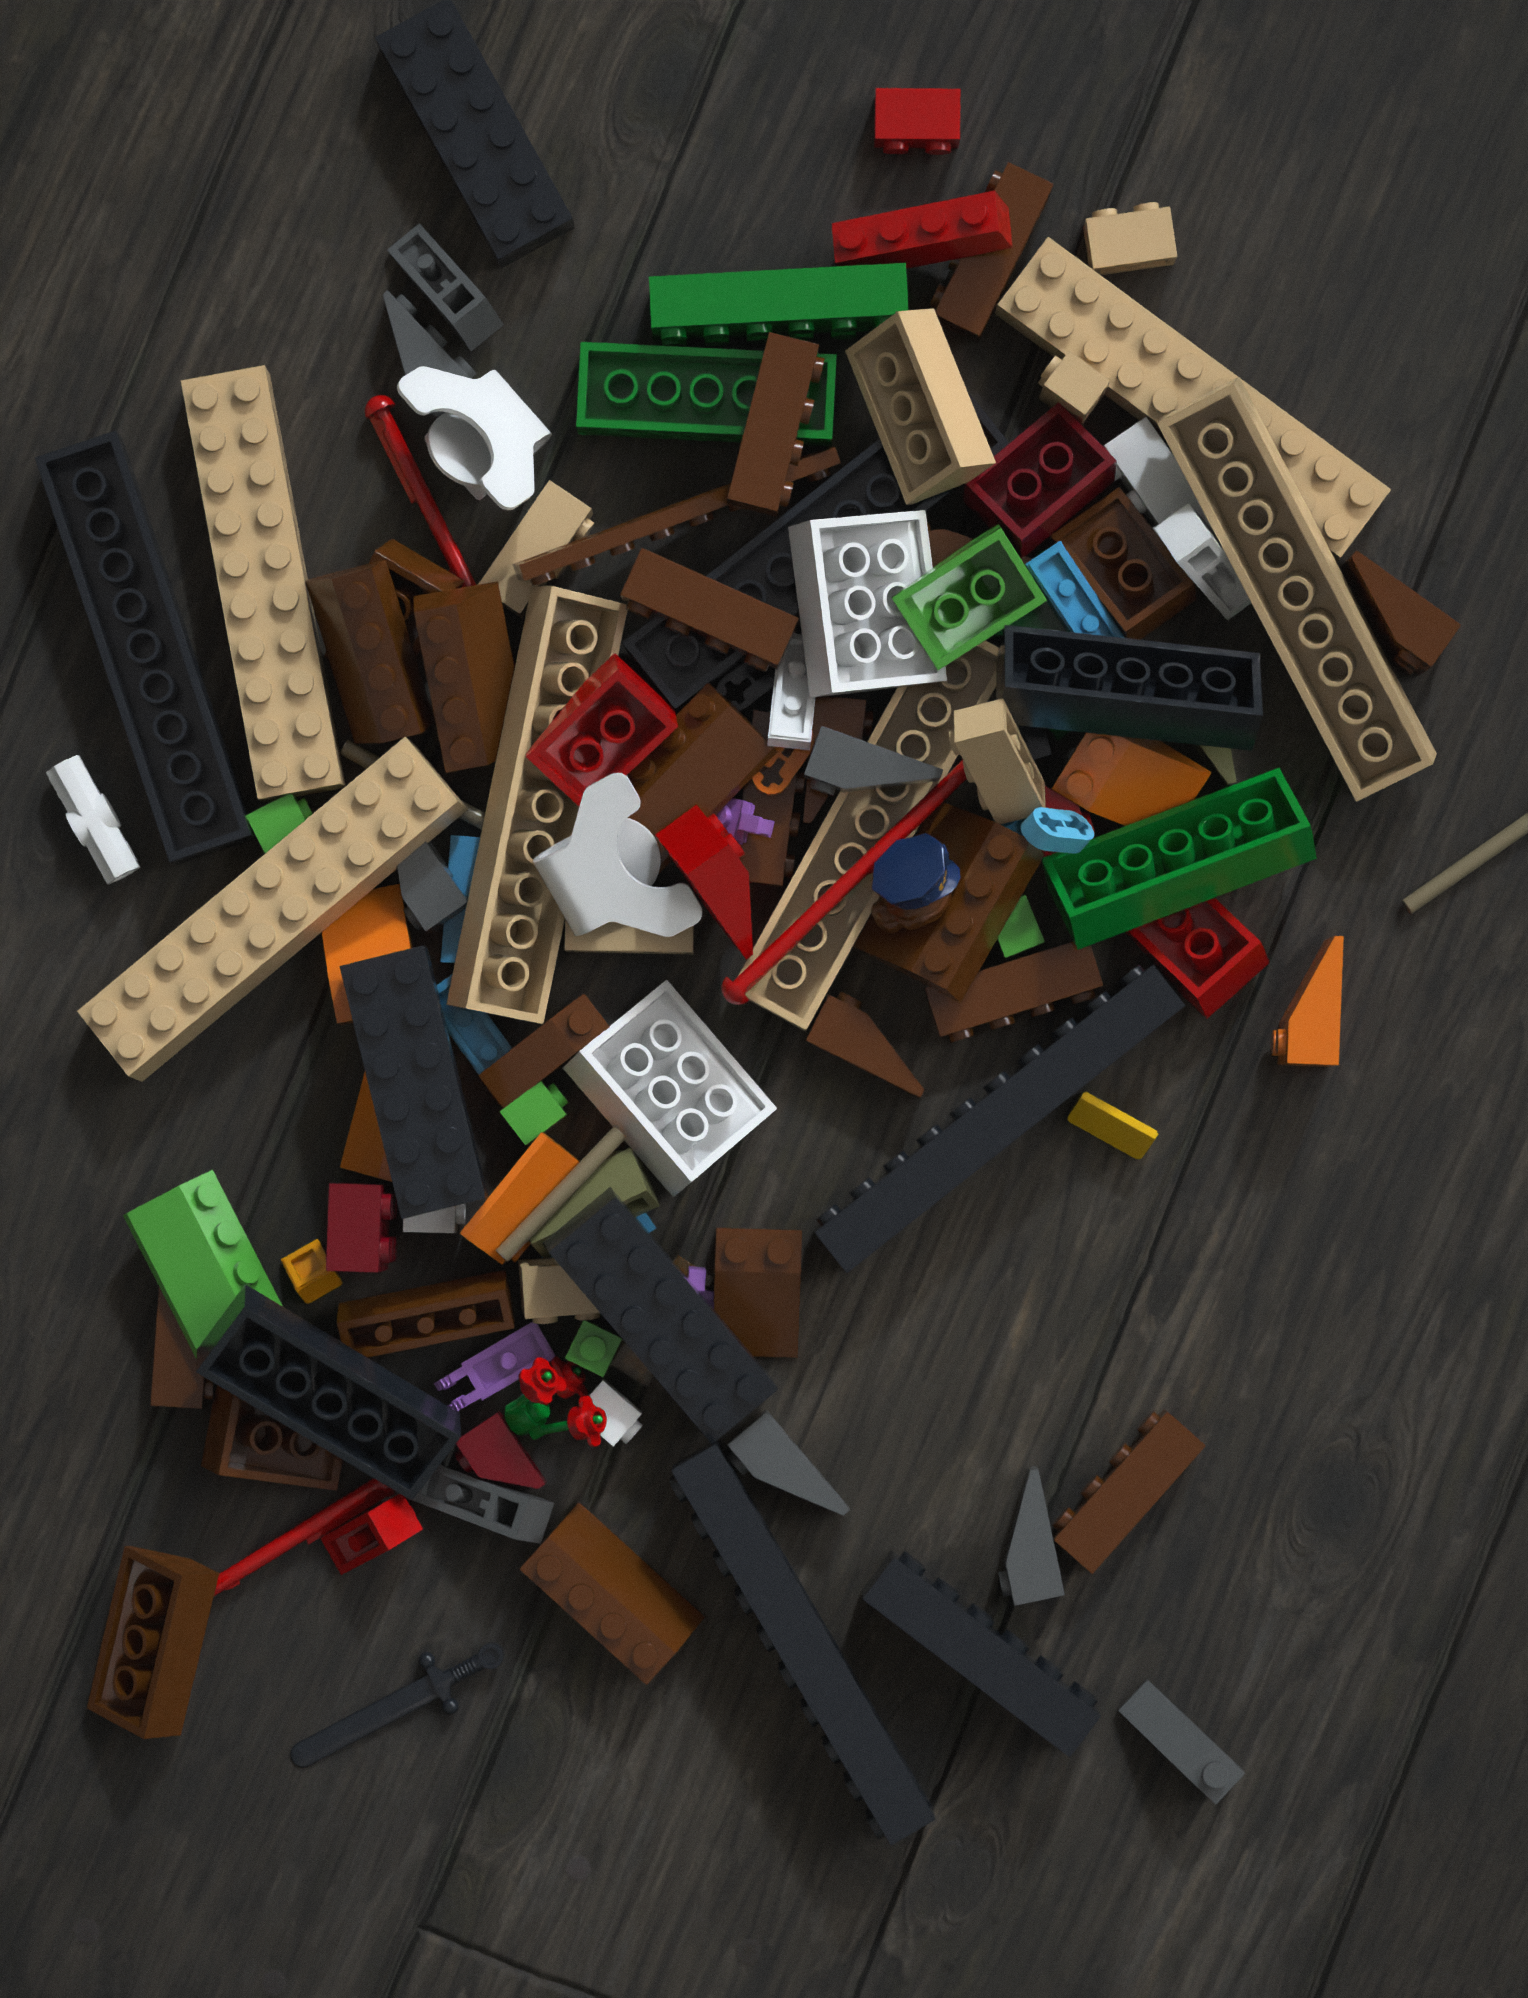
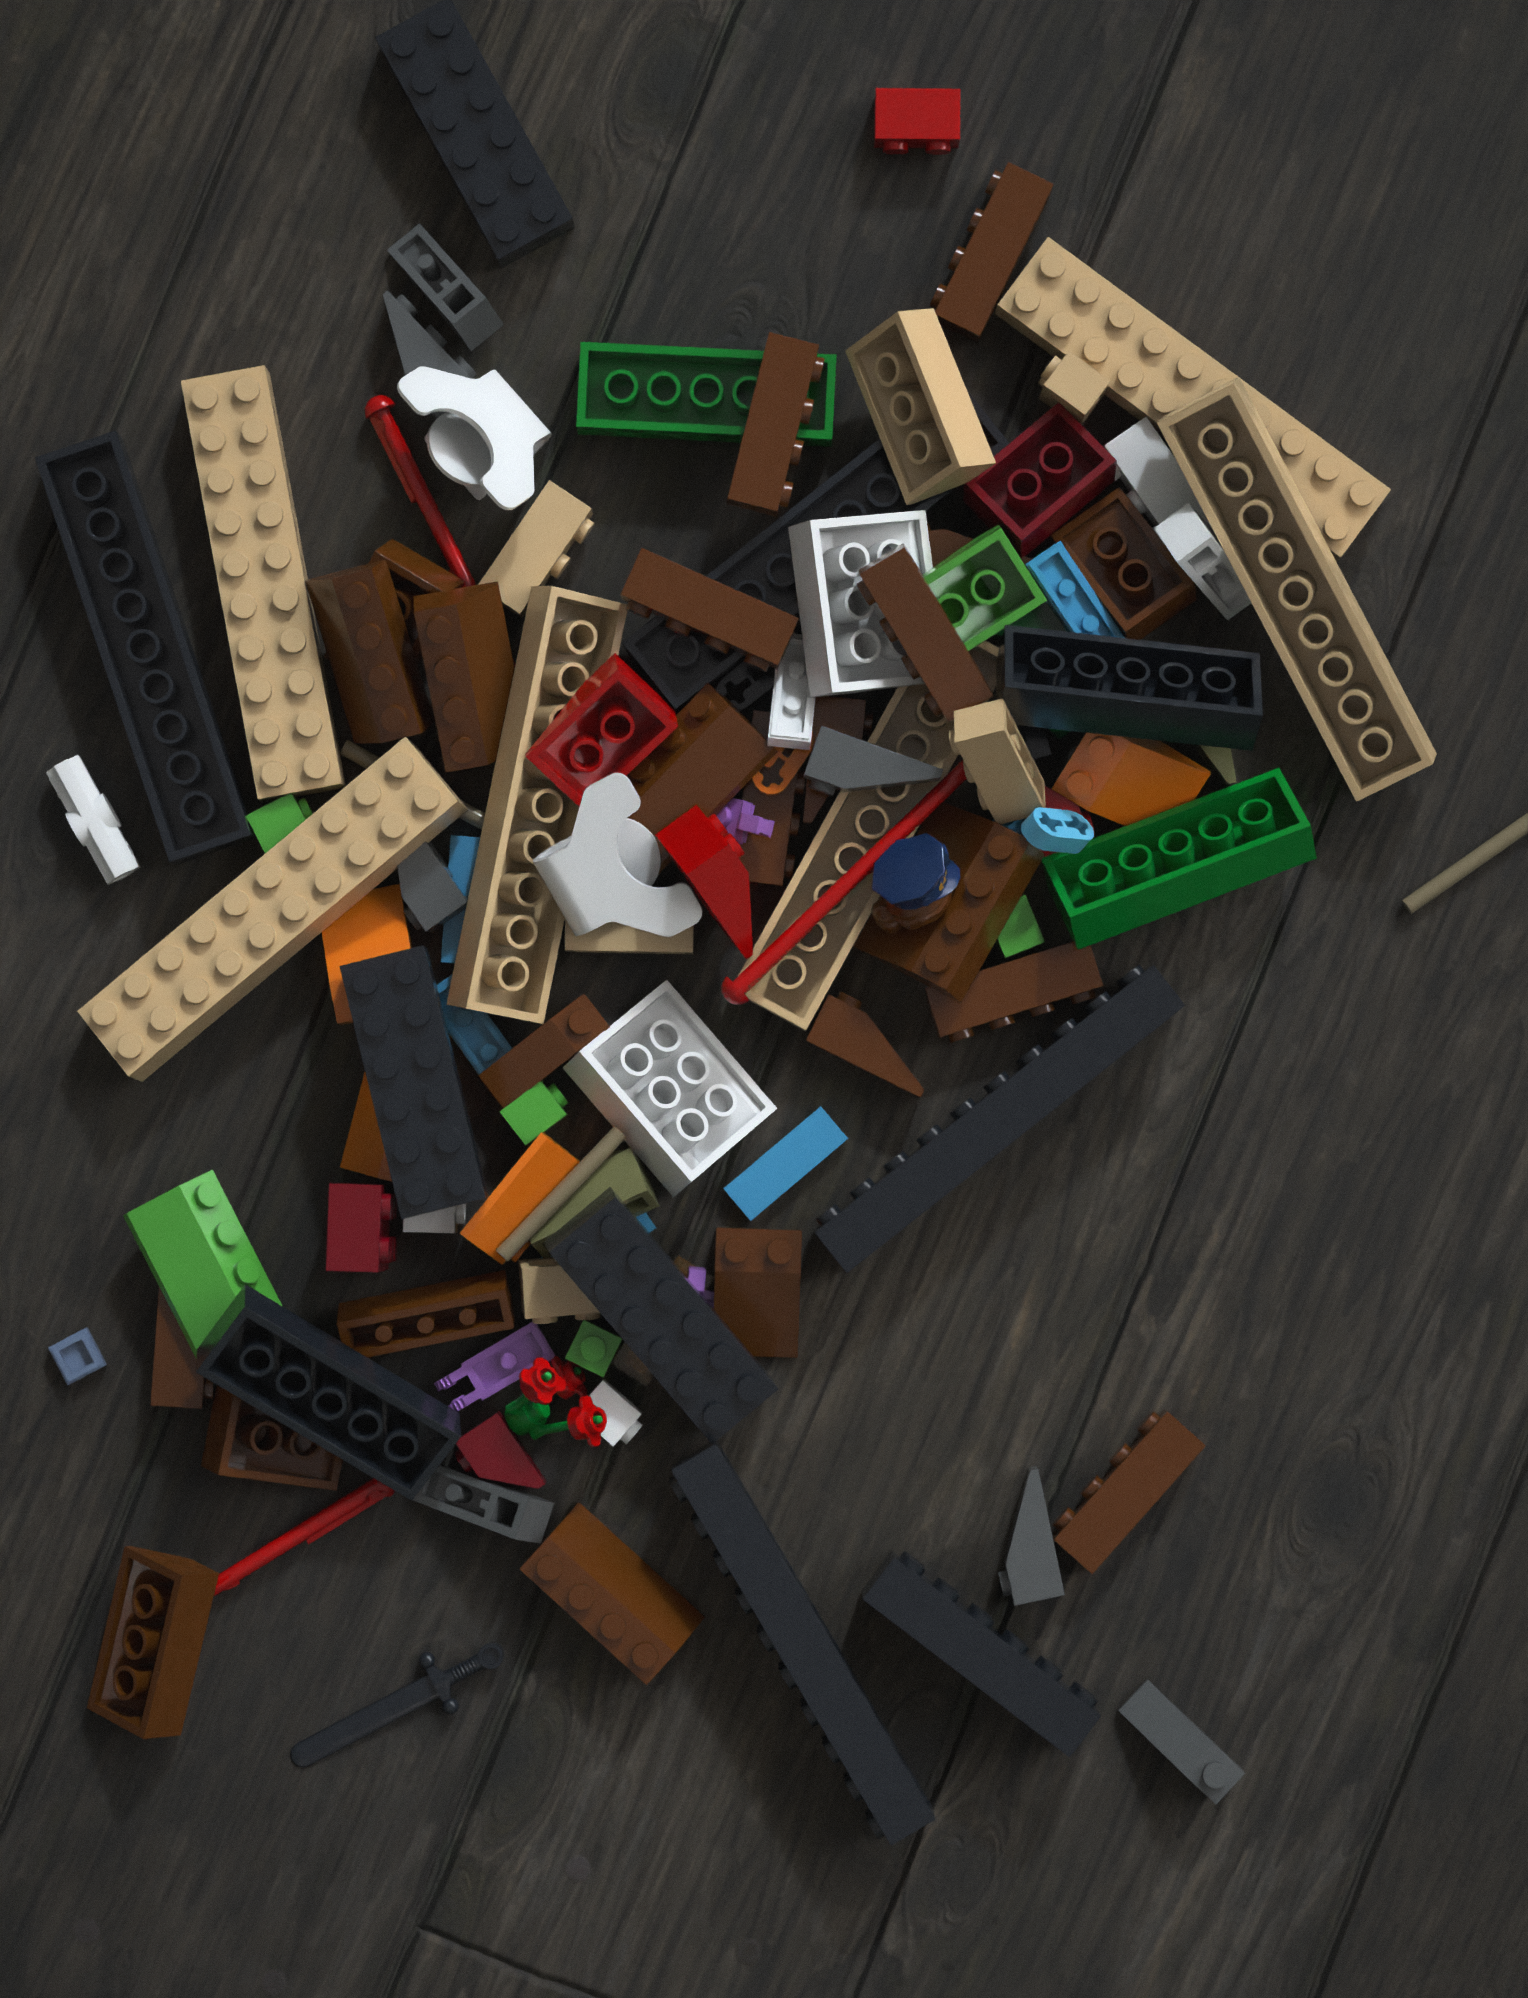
light orange slope [281,1238,342,1304] -> none
red slope [320,1493,423,1575] -> none
reddish brown plate [512,447,841,586] -> none
green brick [649,263,909,347] -> none
dark grey slope [727,1410,850,1516] -> none
red brick [832,190,1013,269] -> none
yellow slope [1067,1092,1158,1160] -> none
tan brick [1083,202,1177,275] -> none
red slope [1126,898,1270,1019] -> none
orange slope [1271,936,1344,1067] -> none
reddish brown slope [1341,550,1461,676] -> none
none -> sand blue tile [48,1327,107,1385]
none -> dark azure tile [723,1106,848,1221]
none -> reddish brown brick [856,543,993,722]

